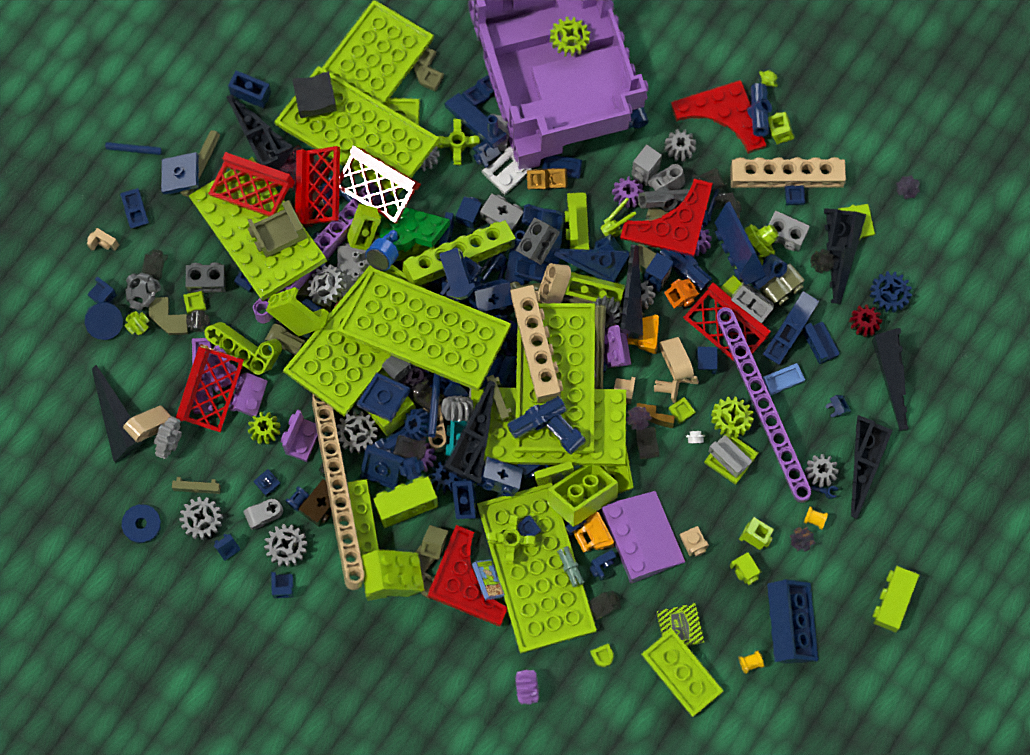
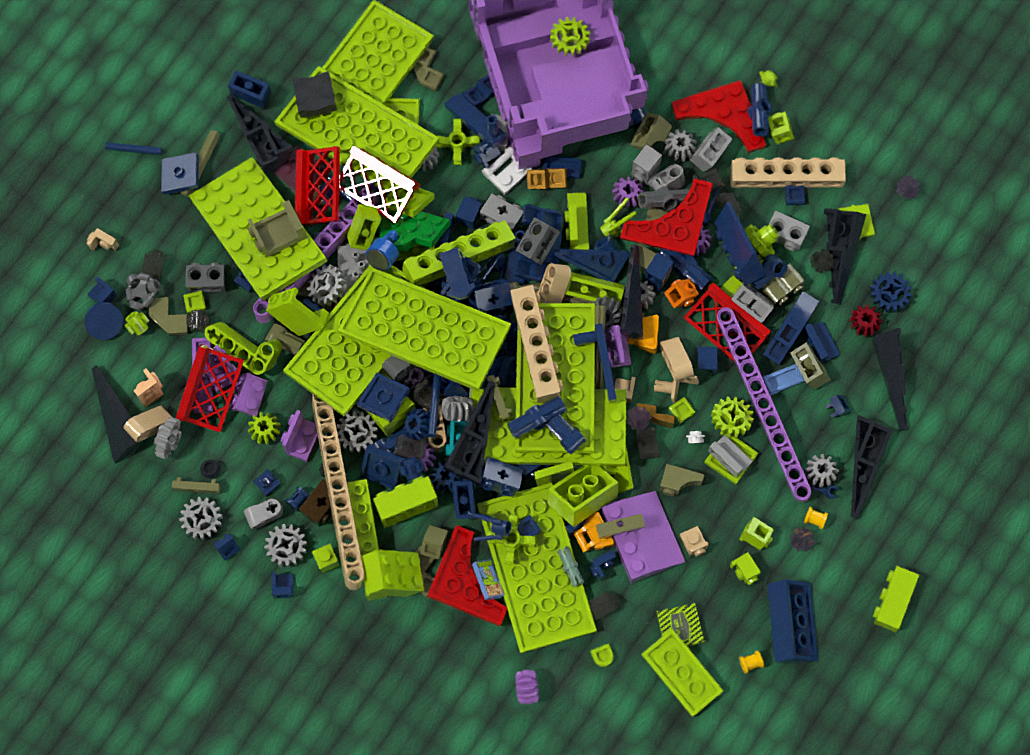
dark blue slope [120,188,149,229] -> none
dark blue tile [122,504,161,543] -> none
red fence [208,152,295,217] -> none
none -> light nougat bracket [134,369,164,408]
none -> black plate [200,459,220,479]
none -> lime brick [312,544,340,574]
none -> lime tile [382,188,435,217]
none -> dark blue plant [467,512,511,541]
none -> dark blue piece [573,323,617,403]
none -> olive piece [596,513,645,539]
none -> olive arch [630,113,672,150]
none -> olive arch [659,464,704,496]
none -> light grey brick [690,127,732,172]
none -> olive arch [790,343,831,390]

